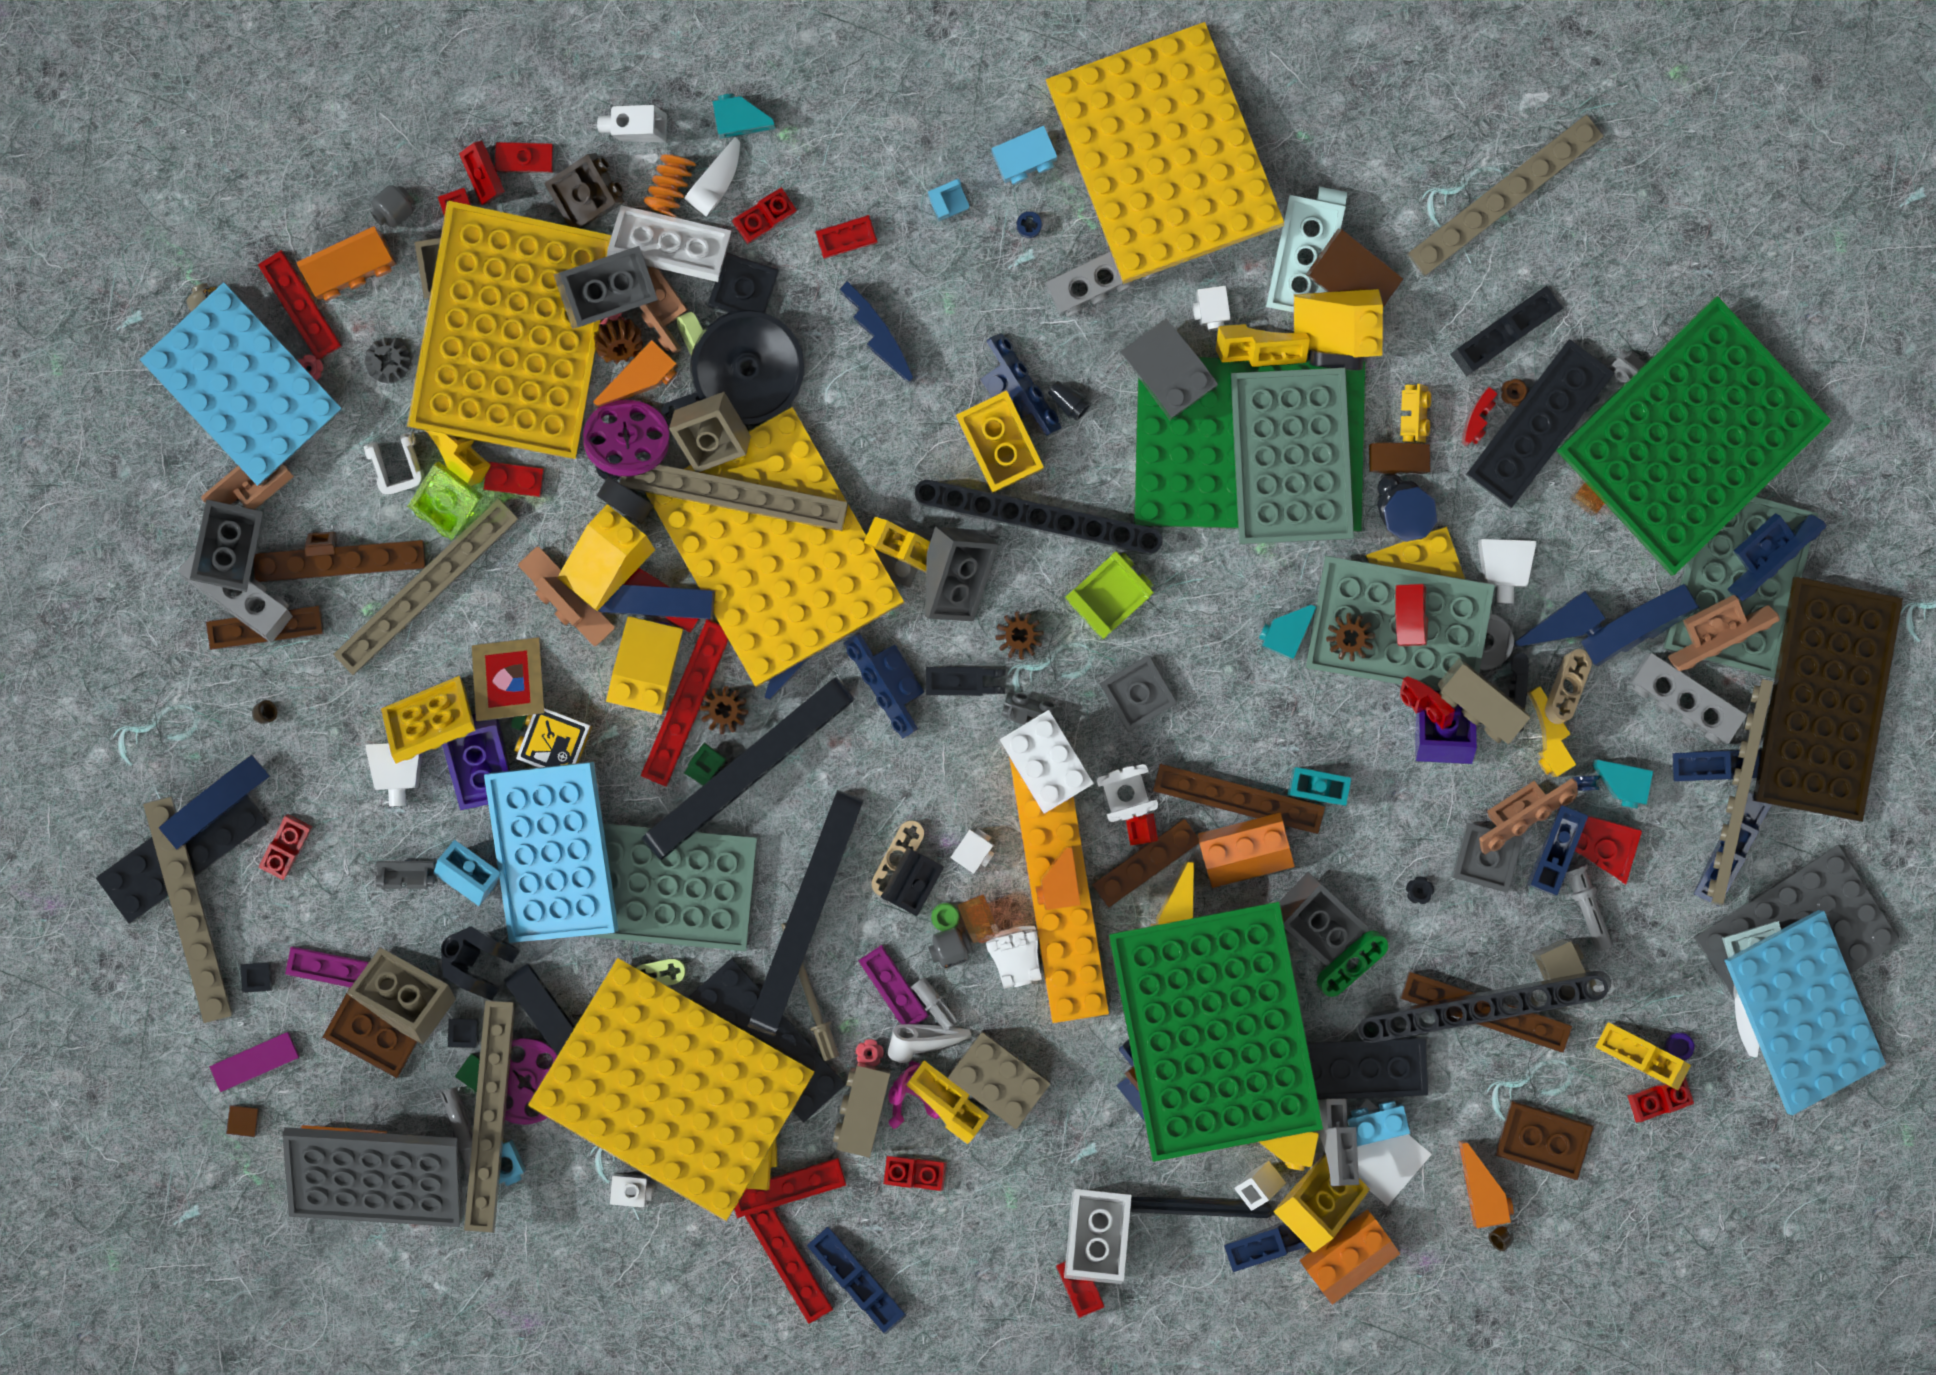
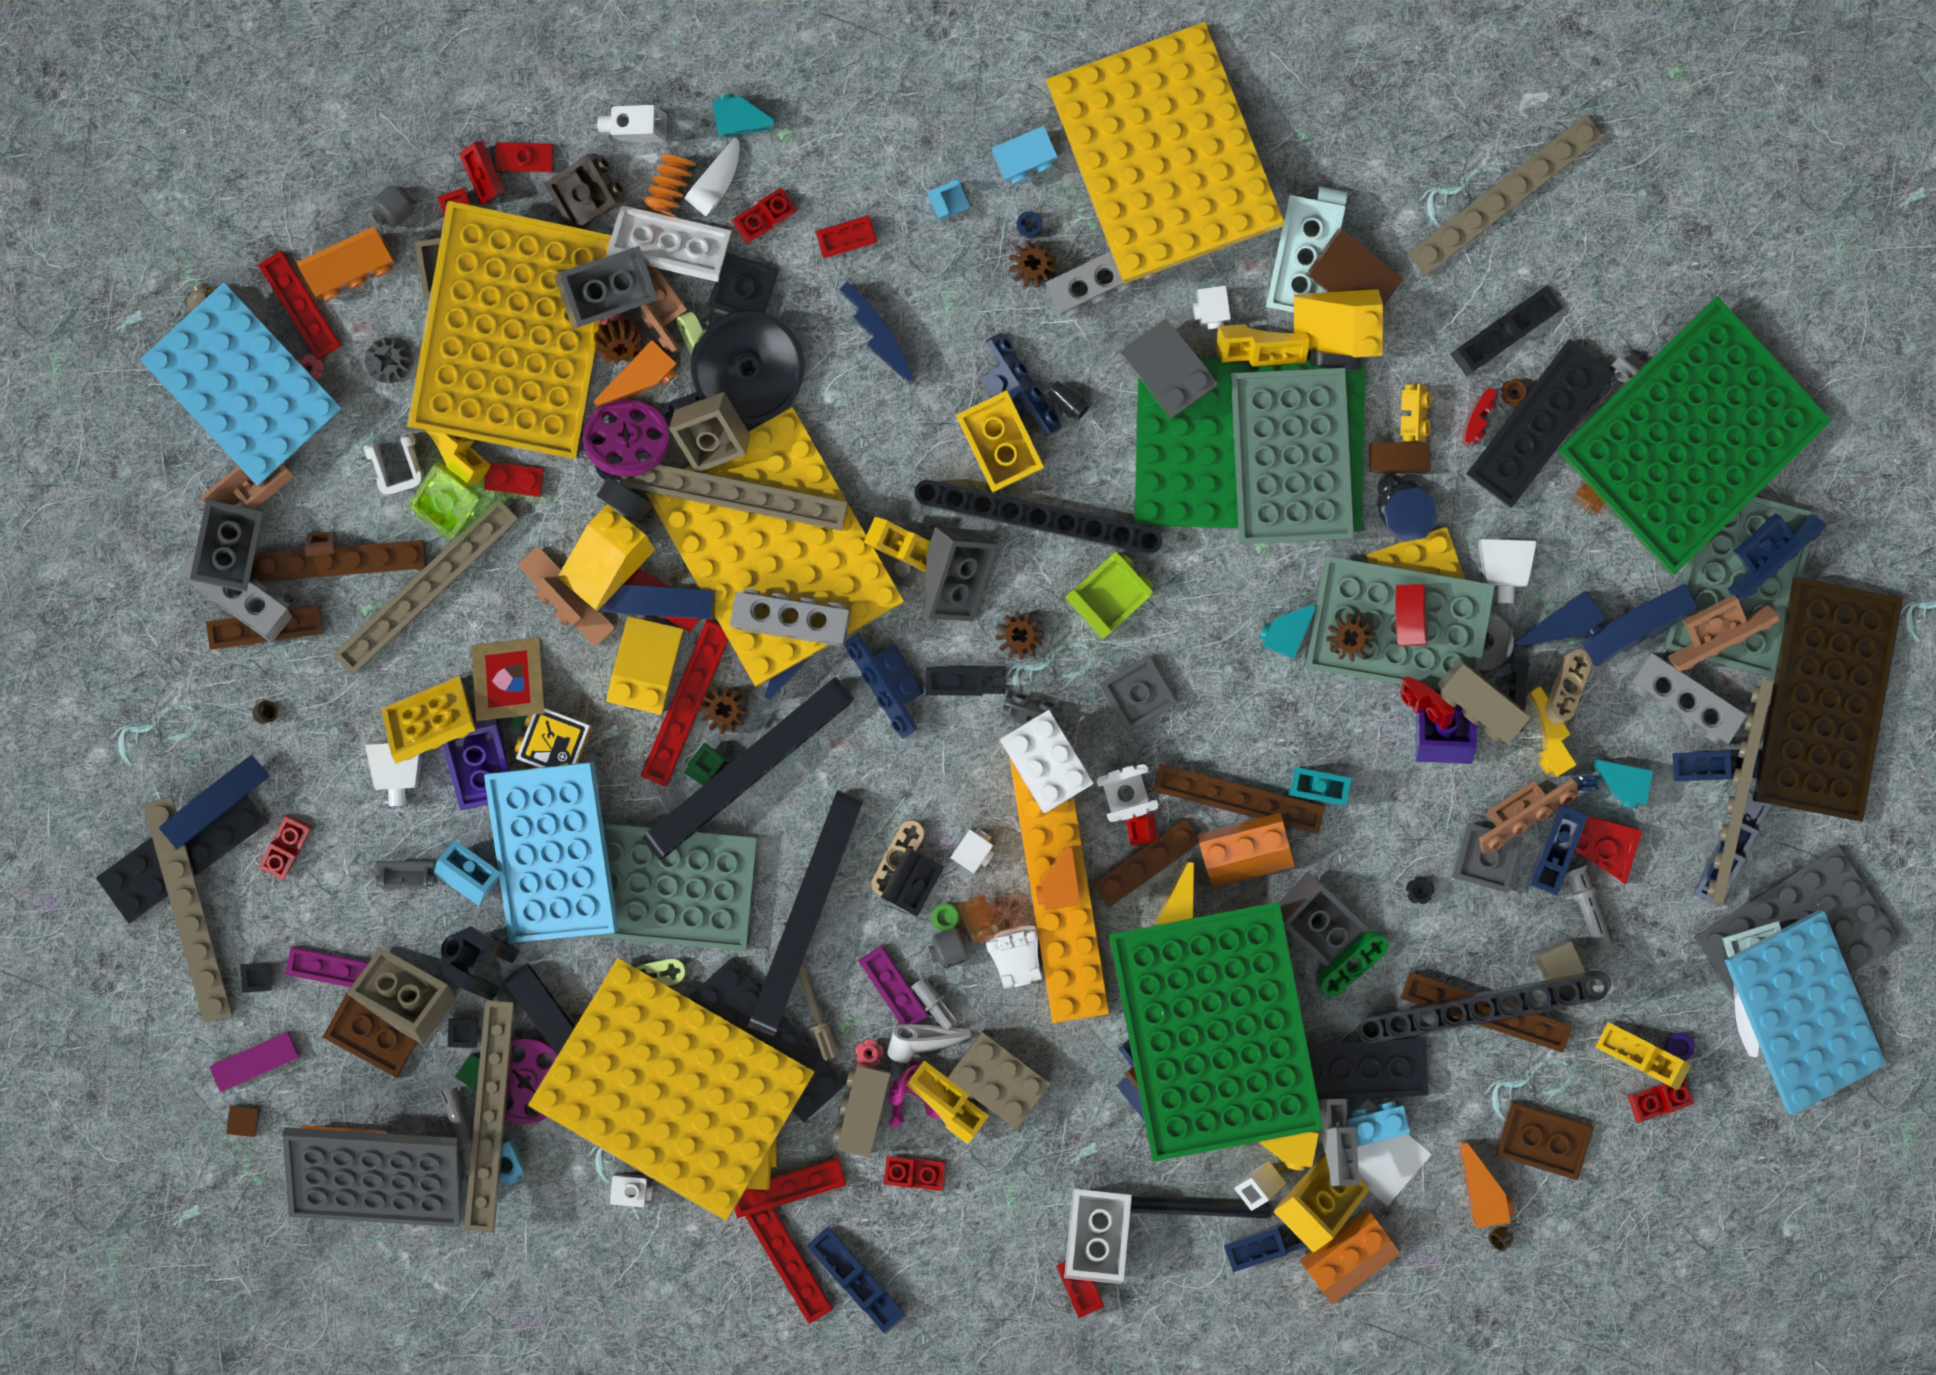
none -> light grey brick [730,589,851,648]
none -> reddish brown gear [1009,240,1056,288]

